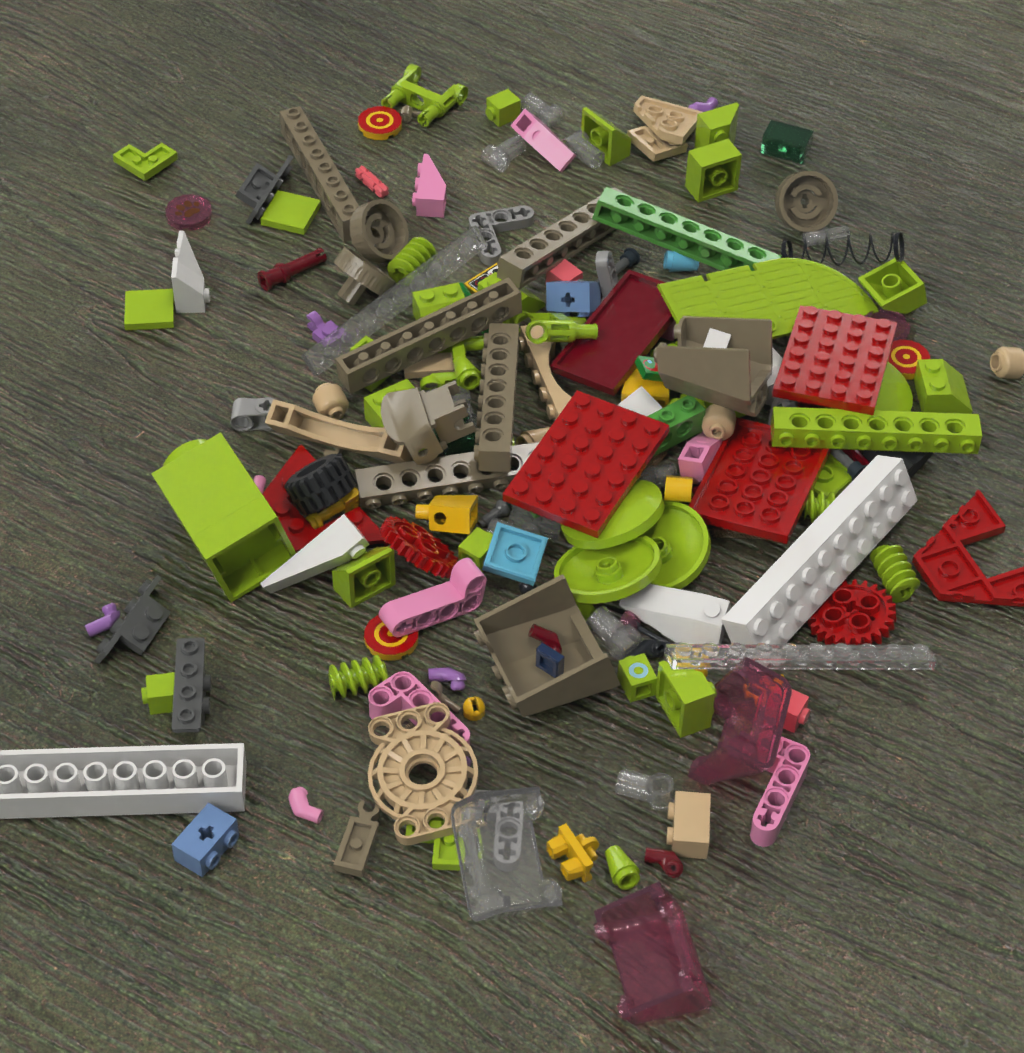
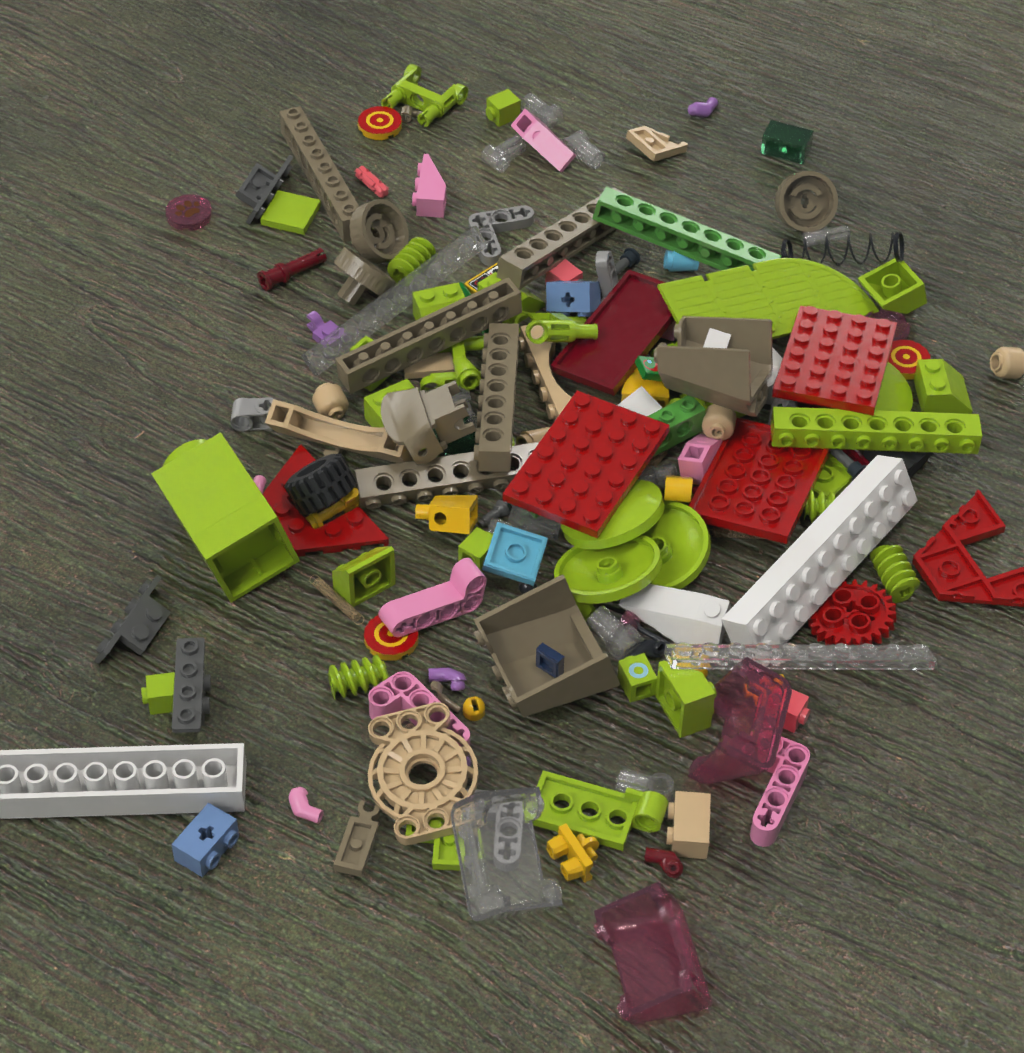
medium lavender arm [85,603,120,638] -> none
lime plate [113,143,178,181] -> none
lime tile [124,289,174,330] -> none
white wedge [171,231,210,313] -> none
white wedge [260,514,370,593] -> none
red gear [379,516,458,578] -> none
dark red arm [528,624,562,654] -> none
lime slope [581,107,631,166] -> none
lime cone [604,845,640,890] -> none
tan plate [633,96,702,145] -> none
lime brick [685,139,742,203] -> none
lime slope [694,102,739,149] -> none
none -> tan piece [310,575,364,625]
none -> lime hinge [525,770,669,851]

